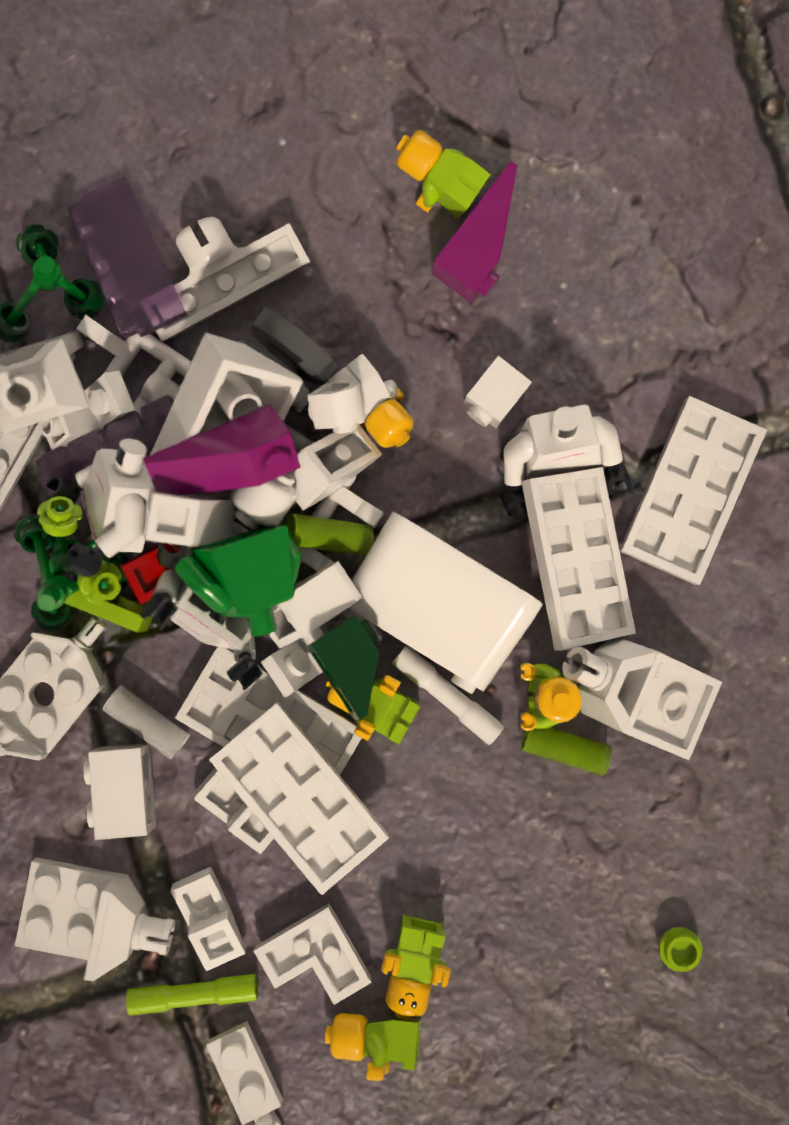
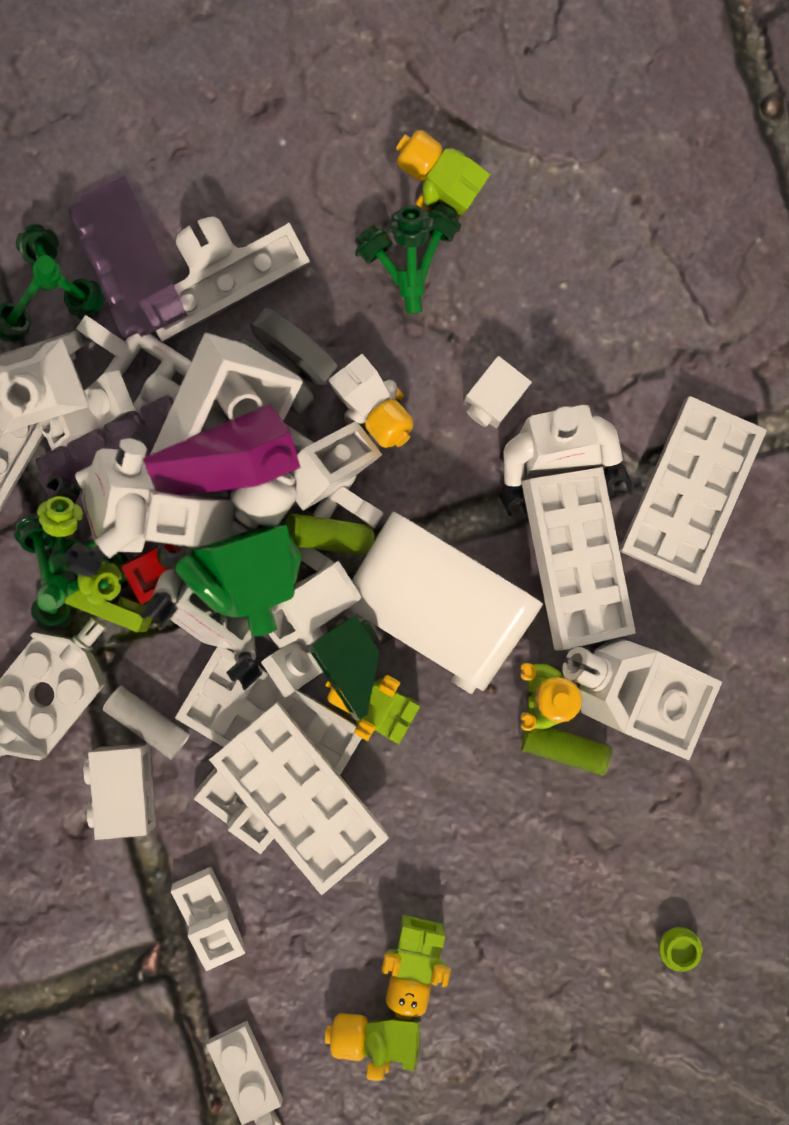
white plate [15,857,175,981] -> none
lime piece [126,973,259,1016] -> none
white plate [254,903,372,1005] -> none
white plate [307,380,366,434] -> none
white piece [391,645,505,745] -> none
magenta slope [432,161,518,304] -> none
none -> dark green plant [355,205,461,314]

